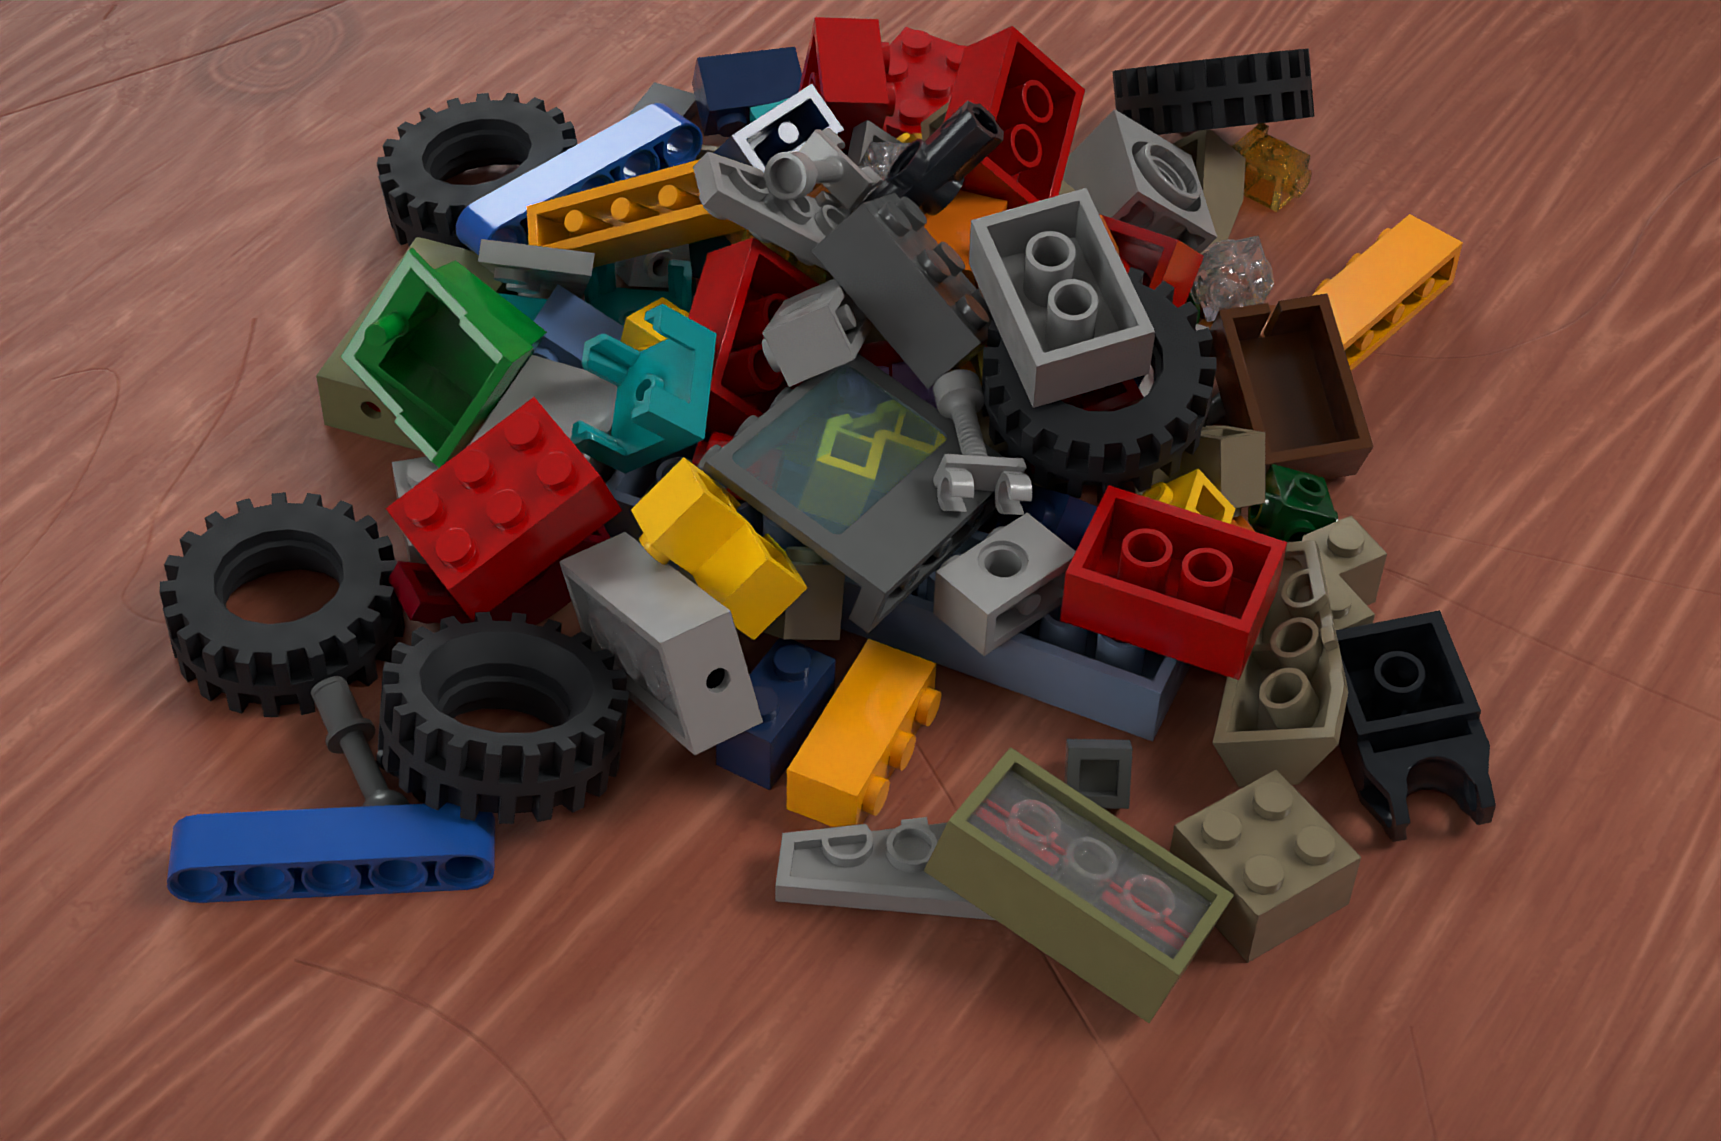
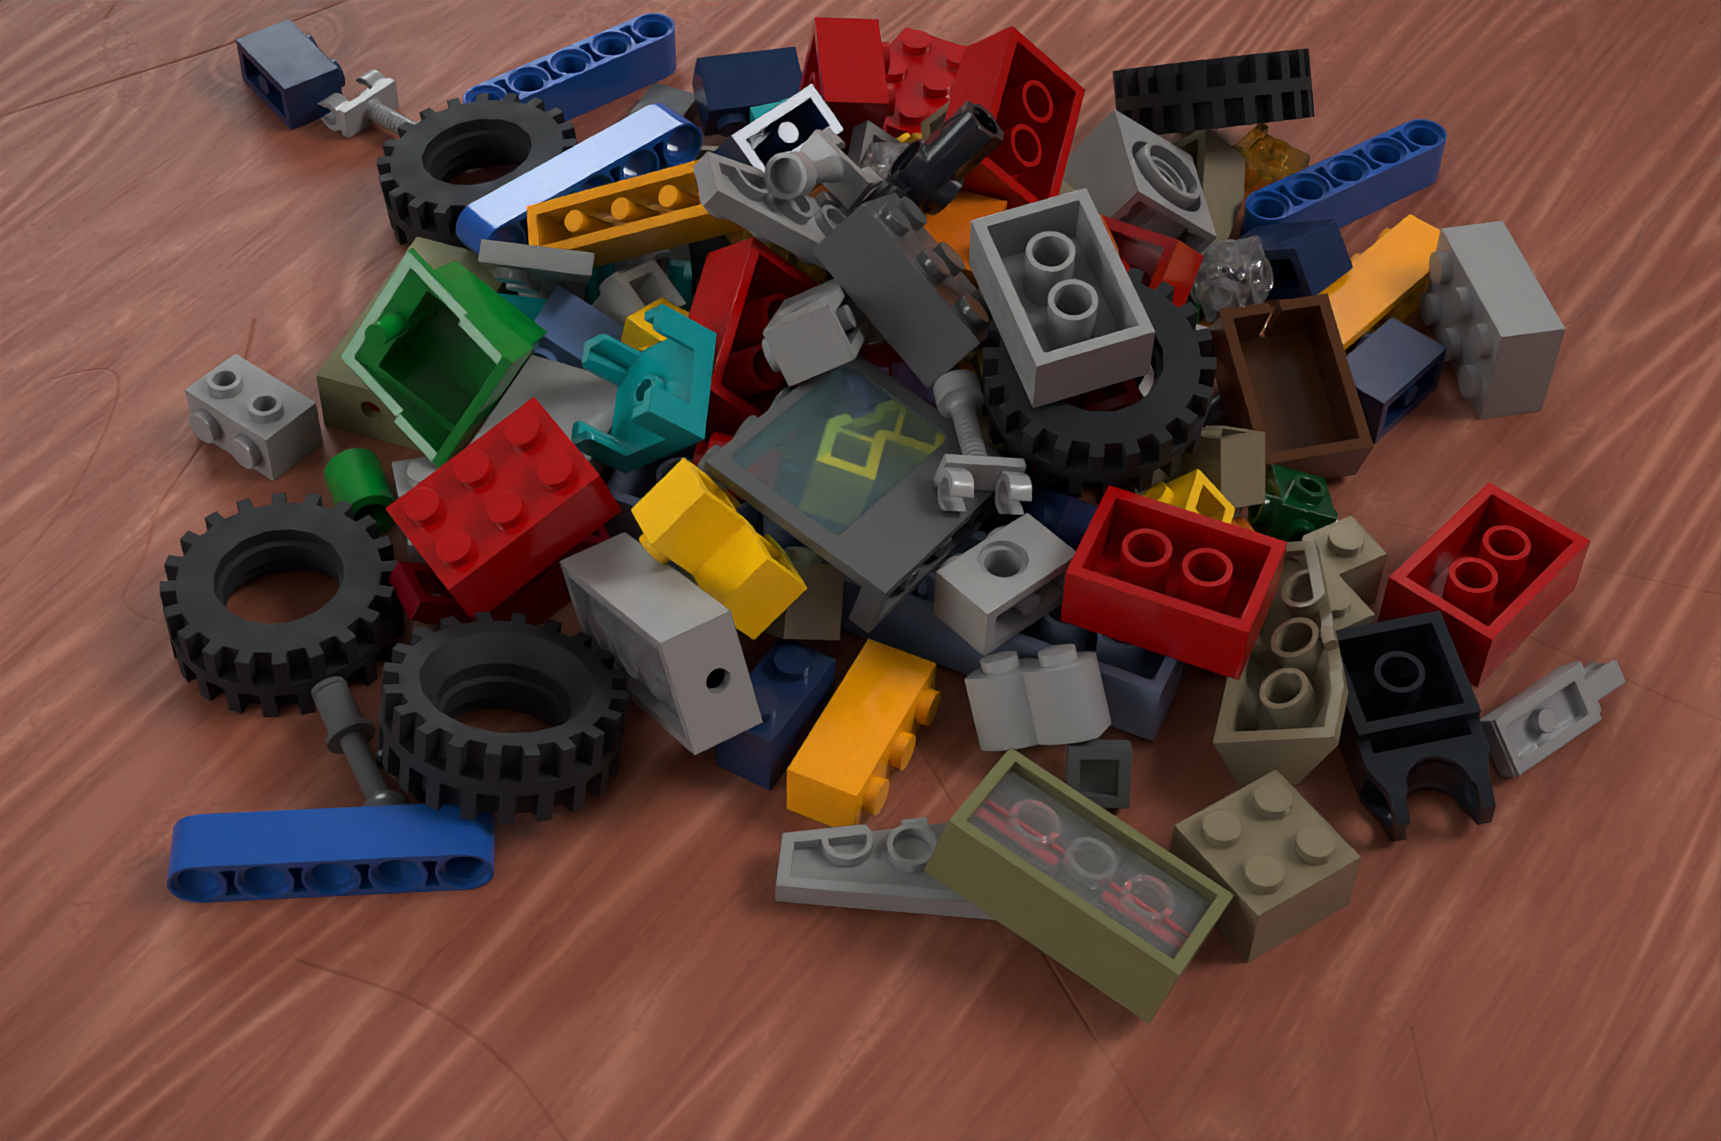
none -> light grey brick [185,354,323,481]
none -> dark blue brick [236,19,345,130]
none -> light grey bar [319,69,421,139]
none -> green brick [324,448,396,535]
none -> blue beam [463,13,676,122]
none -> white brick [592,259,686,327]
none -> light grey brick [965,644,1112,751]
none -> dark blue brick [1217,219,1353,301]
none -> blue beam [1239,119,1447,238]
none -> dark blue brick [1346,317,1447,444]
none -> red brick [1378,482,1590,688]
none -> light grey brick [1419,221,1565,419]
none -> light grey hinge [1480,660,1626,777]

